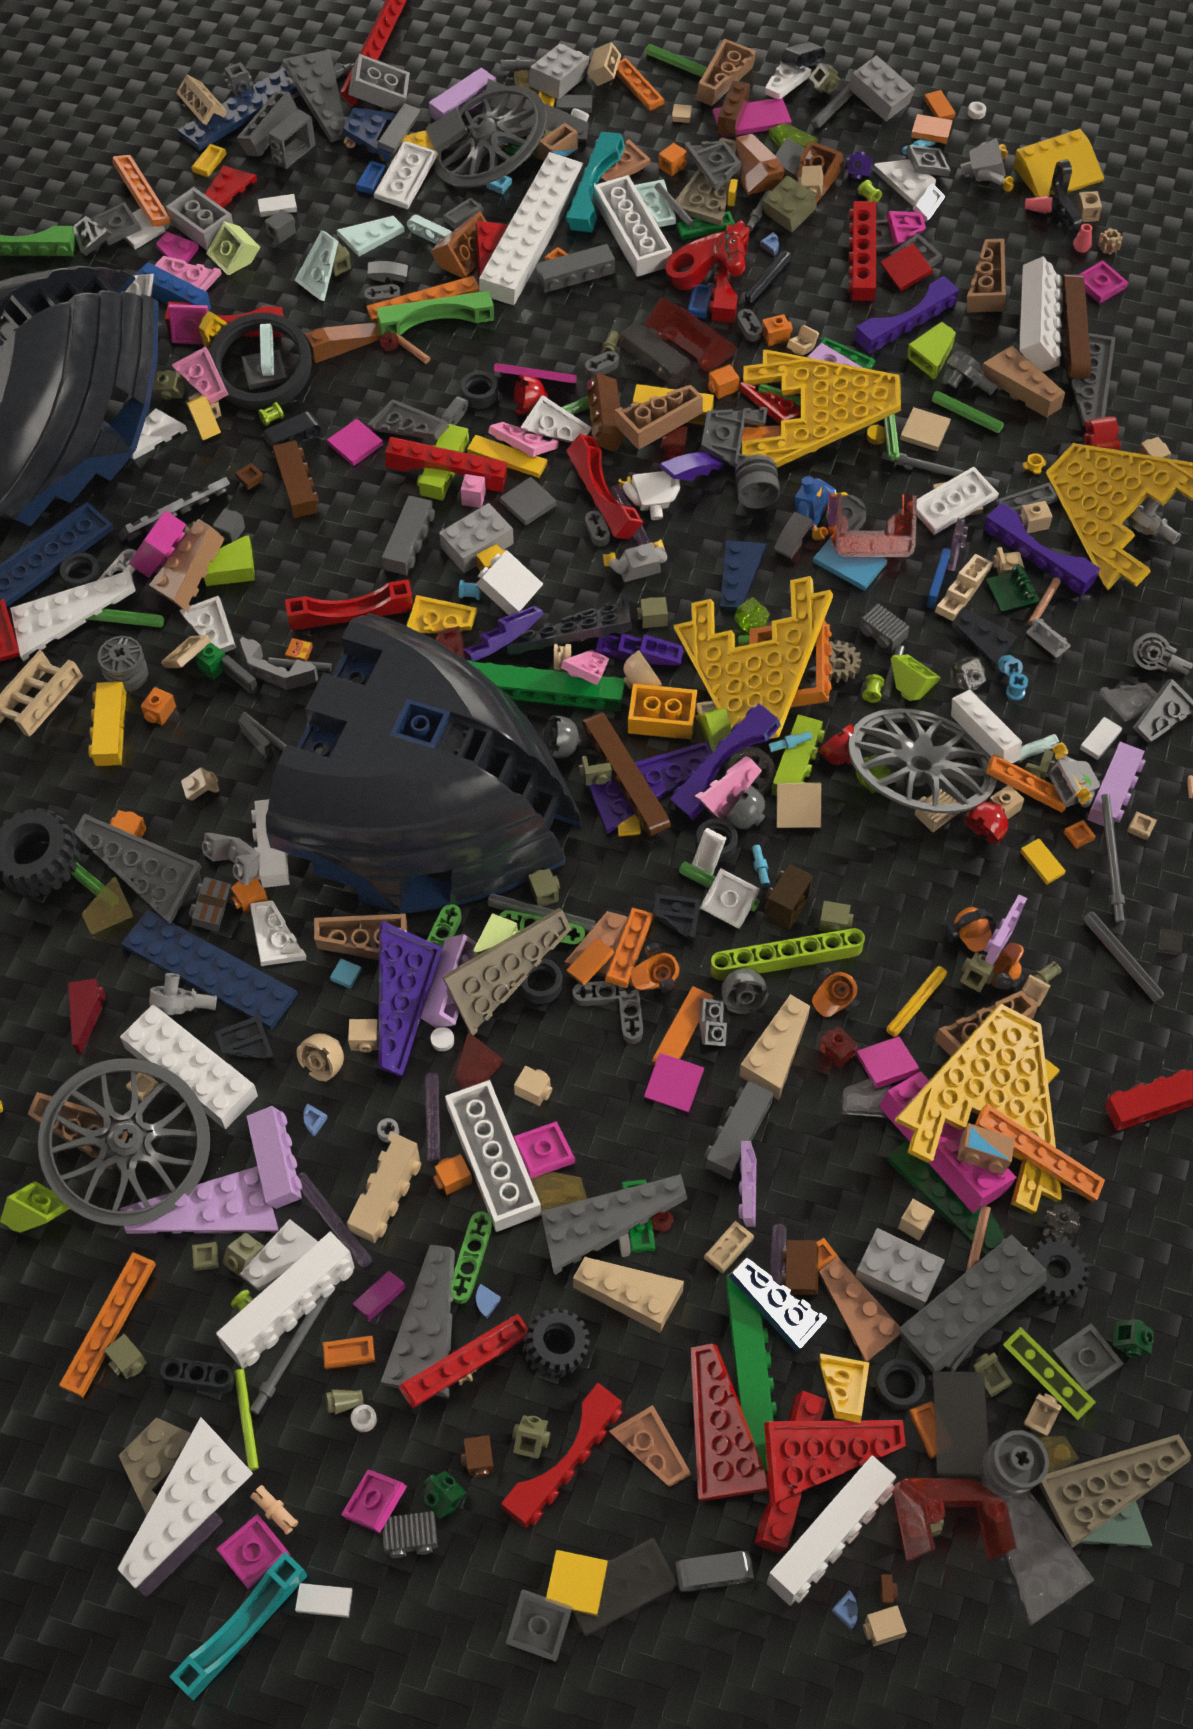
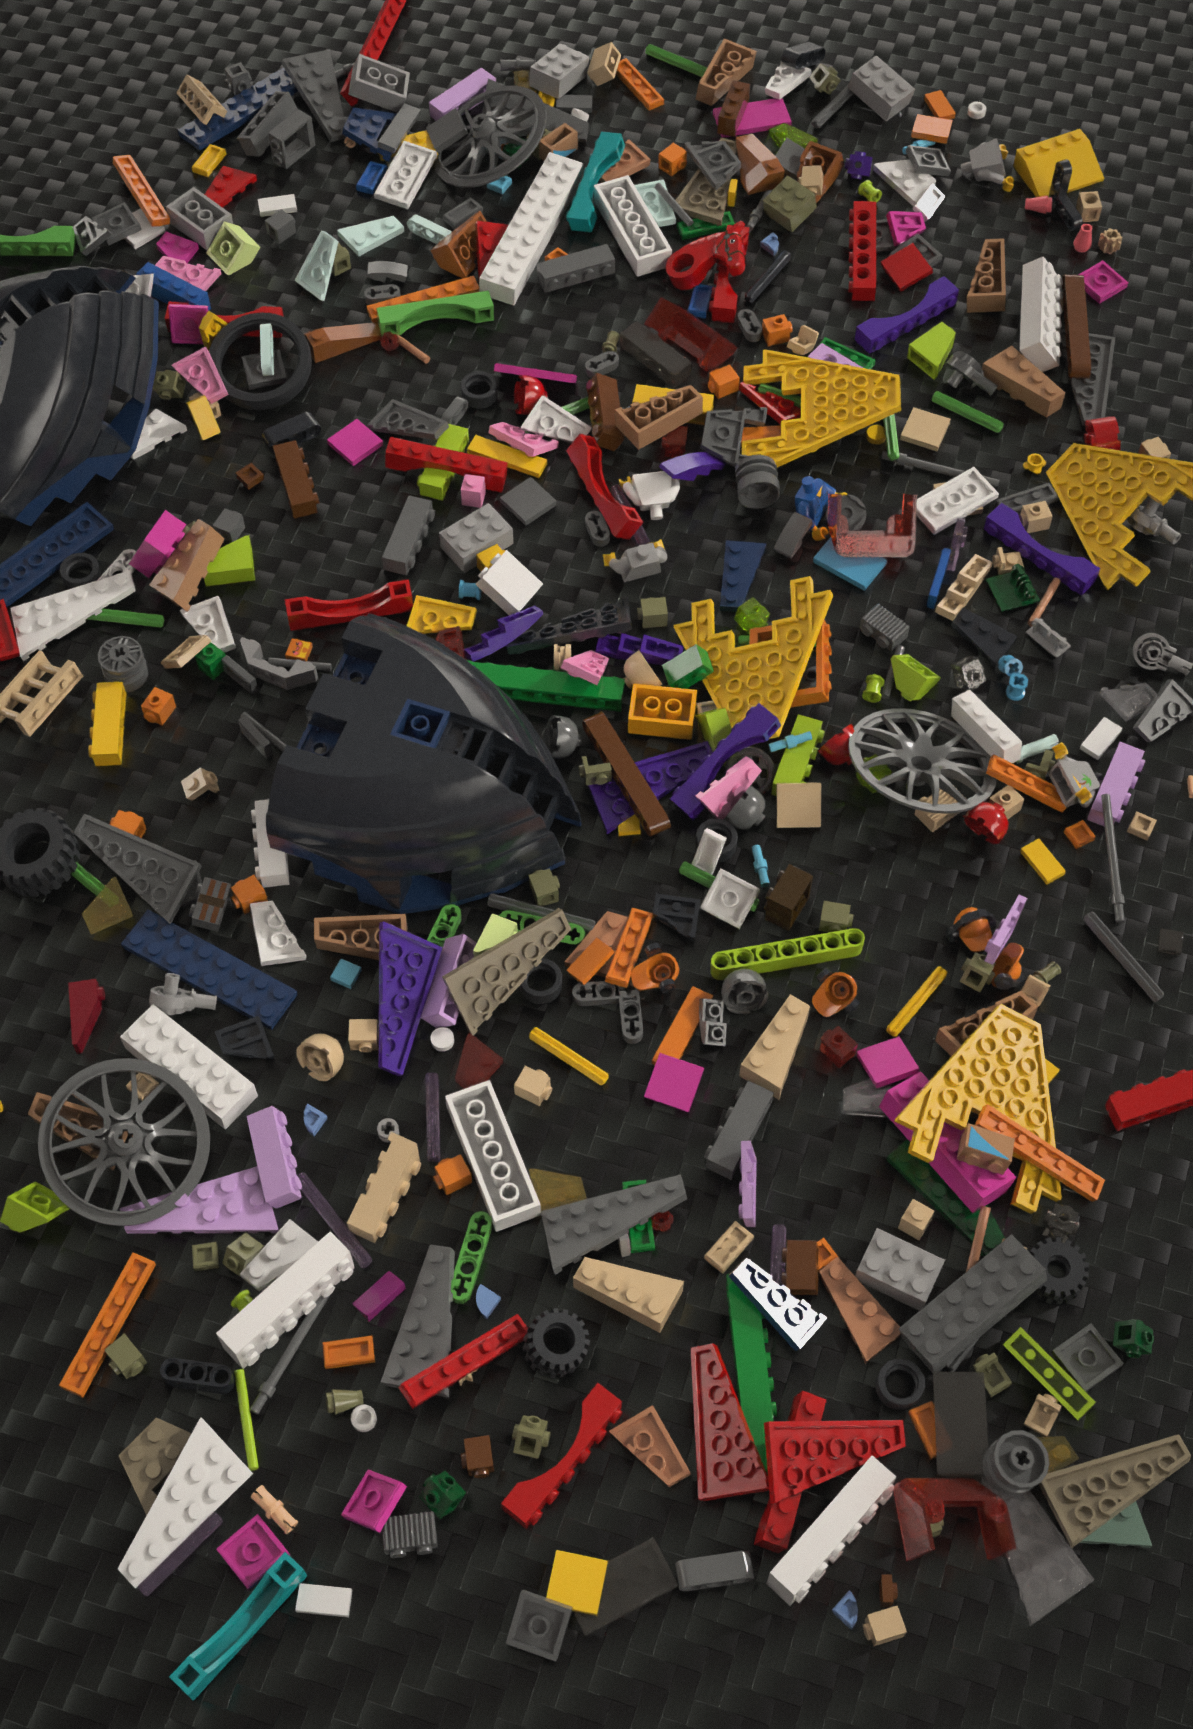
dark grey wing [118,477,230,542] -> none
light grey slope [202,833,260,885] -> none
lime bush [258,402,284,426] -> none
dark pink tile [513,1121,575,1179] -> none
tan tile [672,104,692,123] -> none
dark tan gear [815,641,862,682] -> none
yellow wing [819,1354,869,1423] -> none
none -> yellow axle [529,1027,609,1085]
none -> green brick [662,644,714,689]

